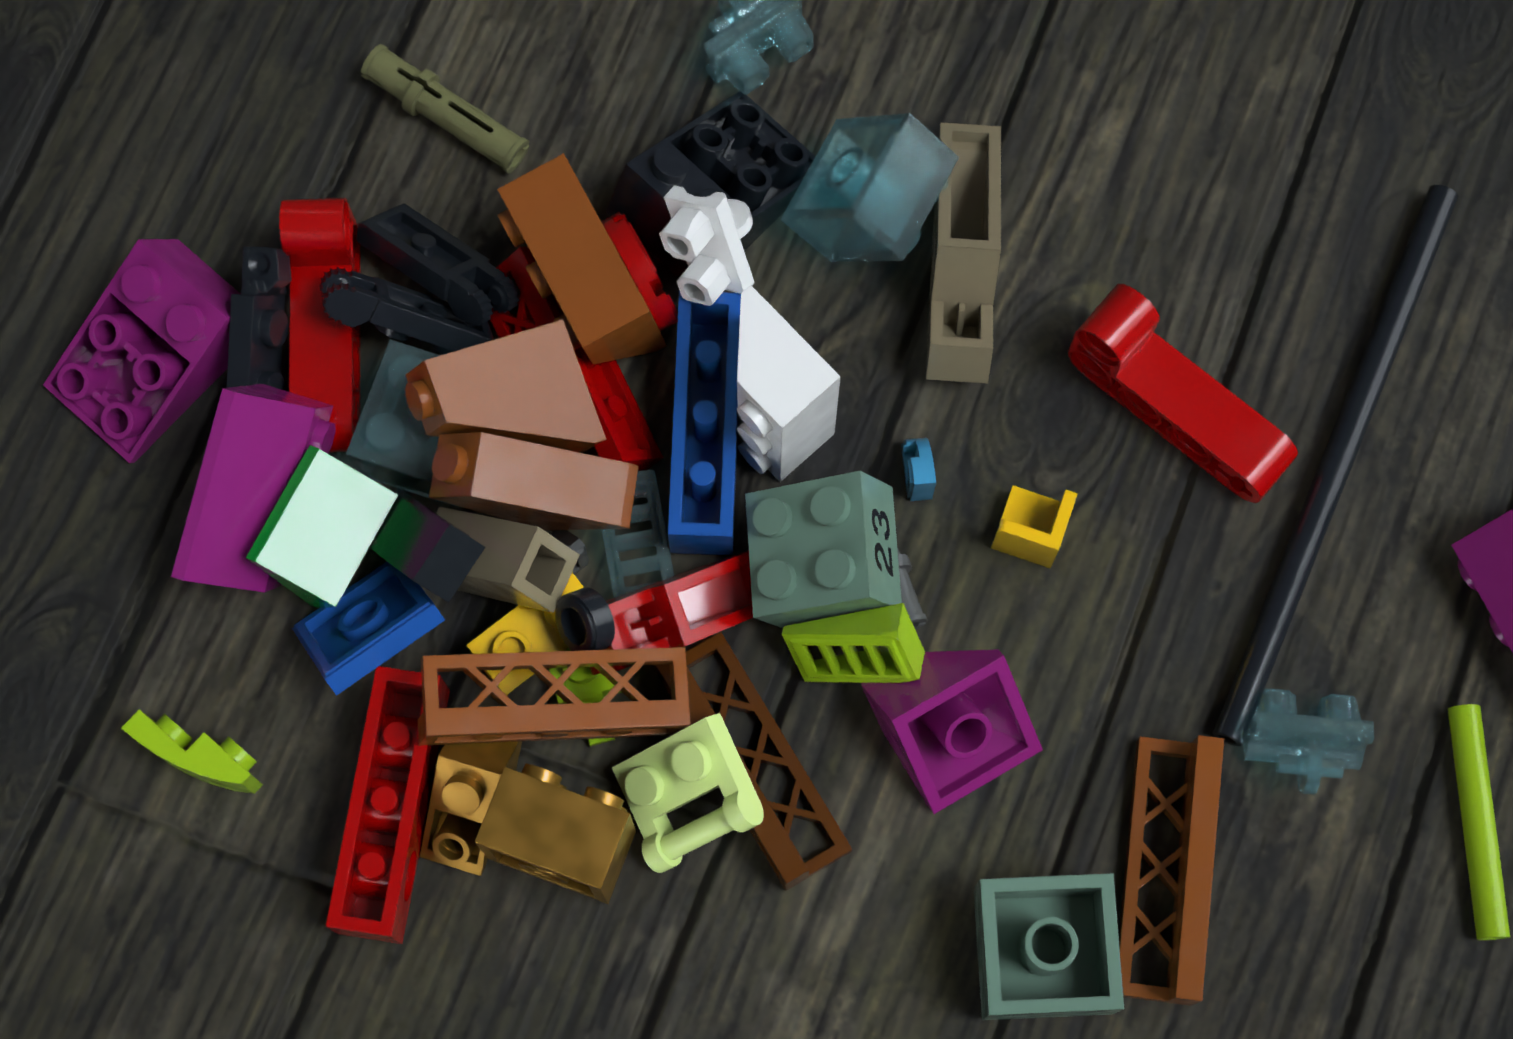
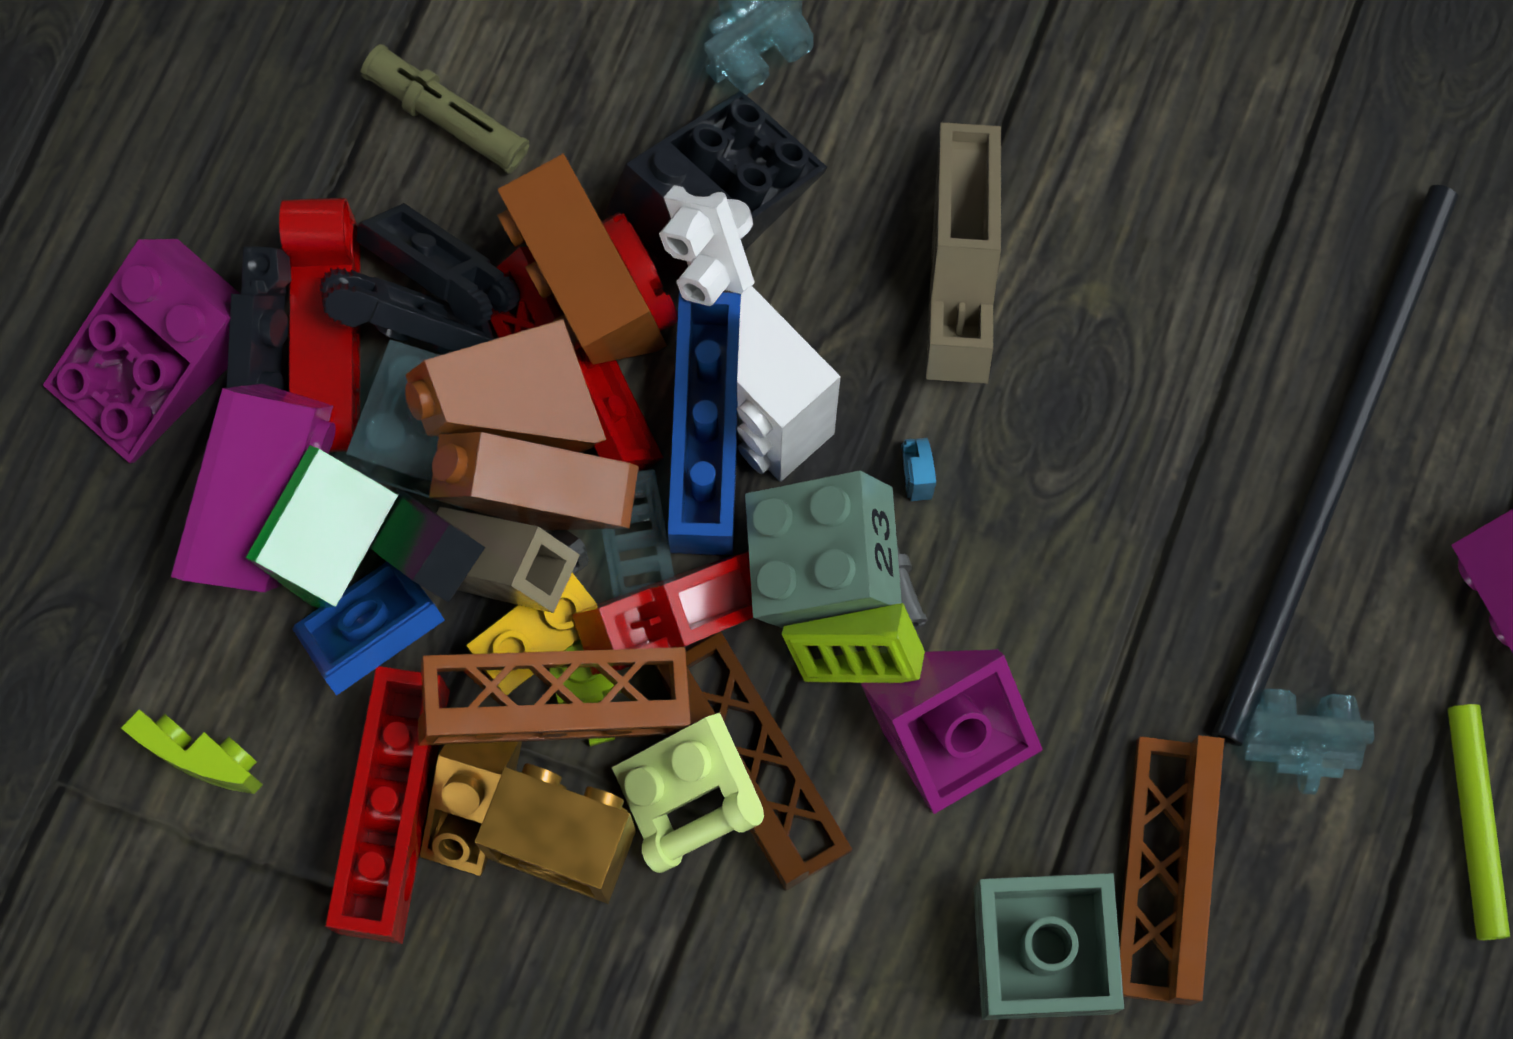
black tile [555,587,615,651] -> none
clear light blue brick [781,113,959,261] -> none
yellow panel [991,485,1078,568] -> none
red beam [1068,284,1298,503] -> none

